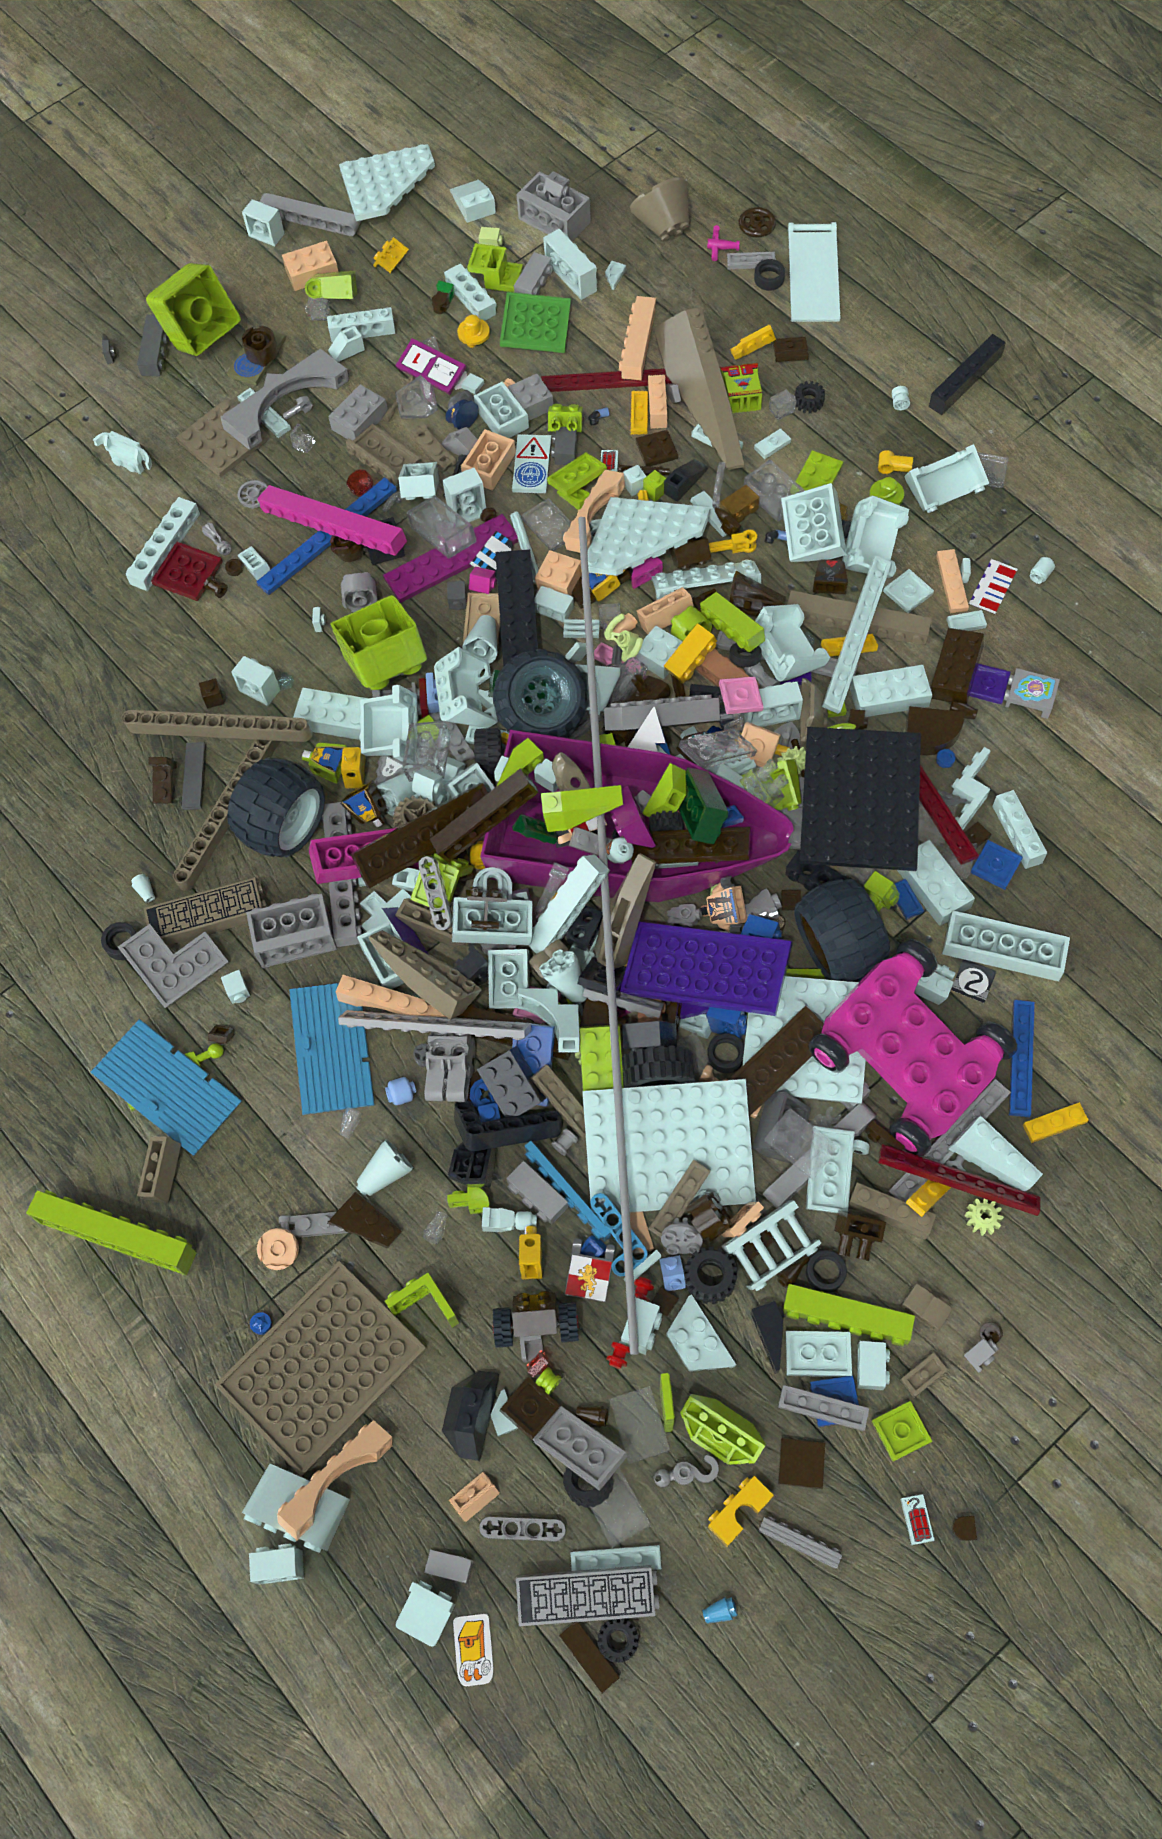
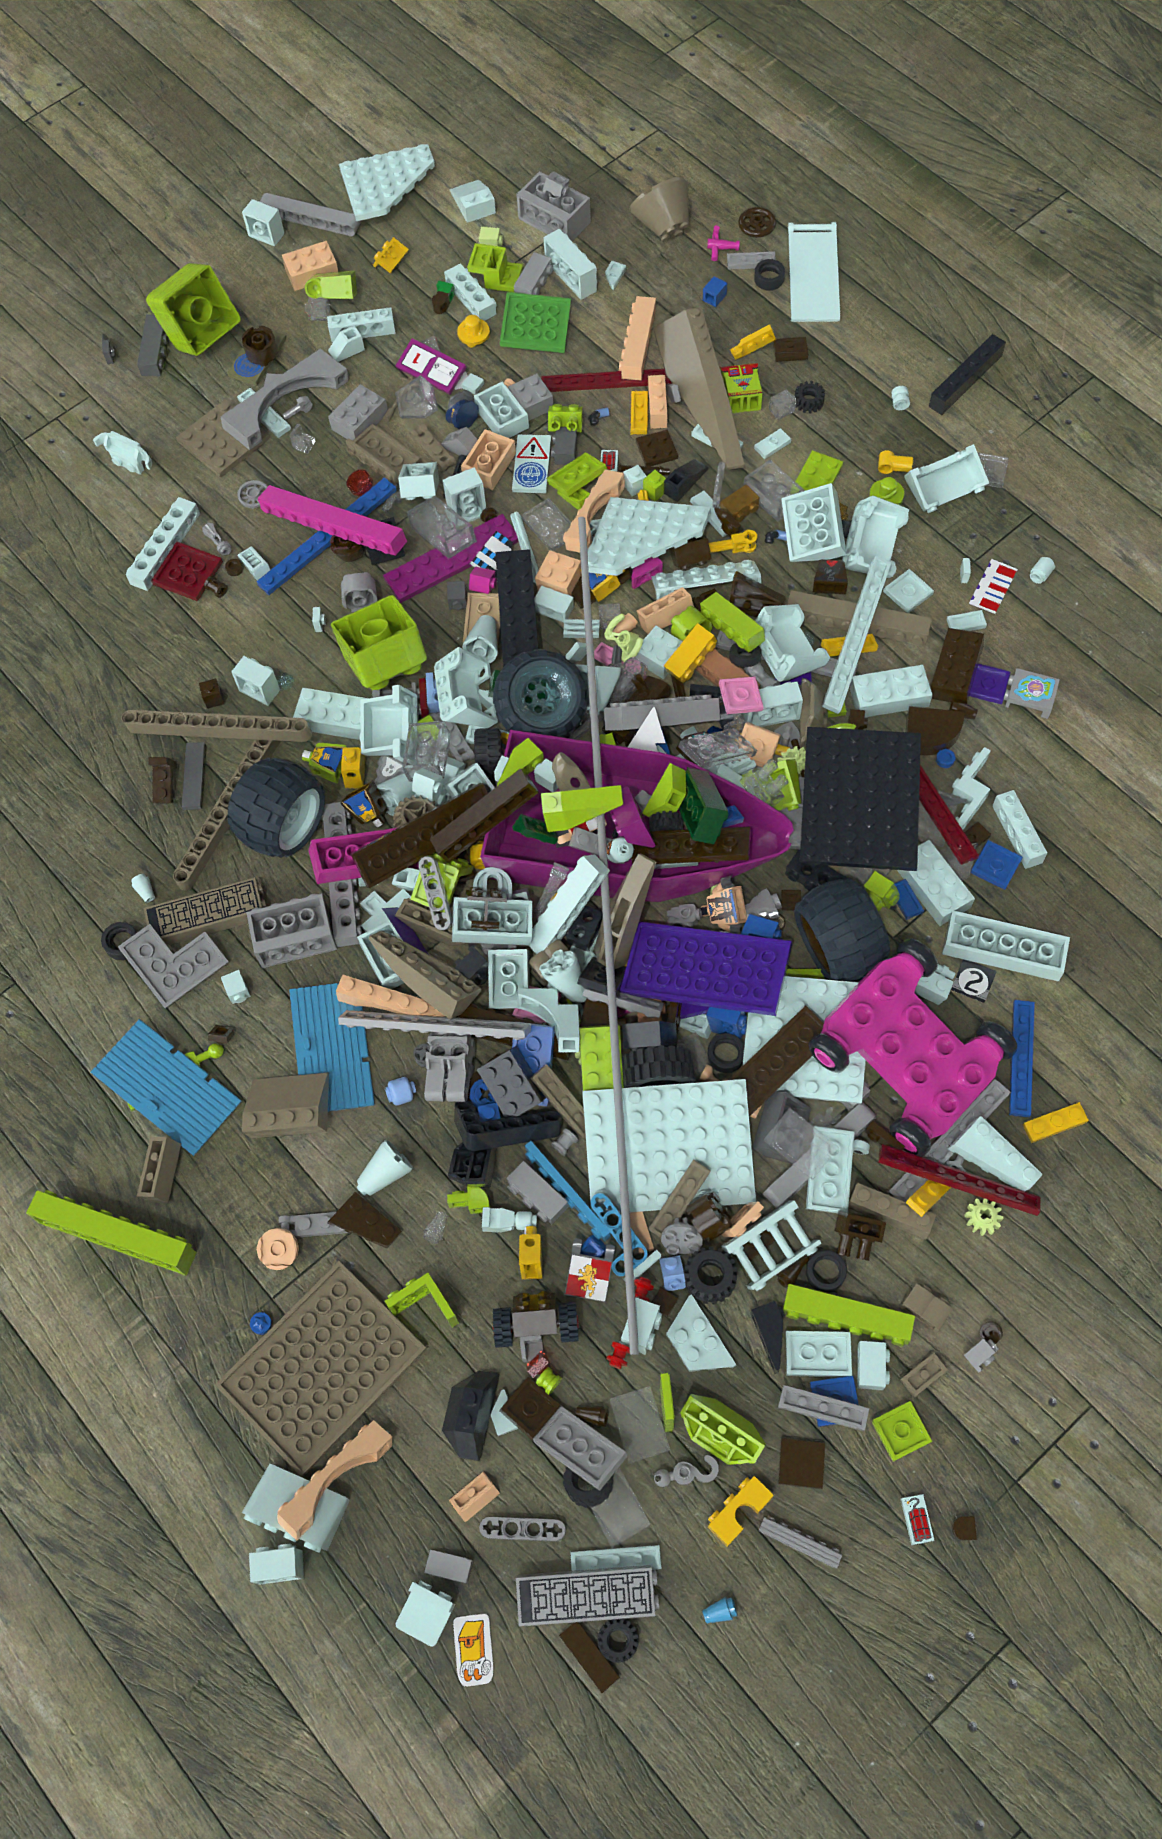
clear cone [339,1107,362,1139] -> none
light nougat plate [936,549,969,613] -> none
none -> dark tan slope [242,1073,329,1138]
none -> blue brick [703,277,727,307]

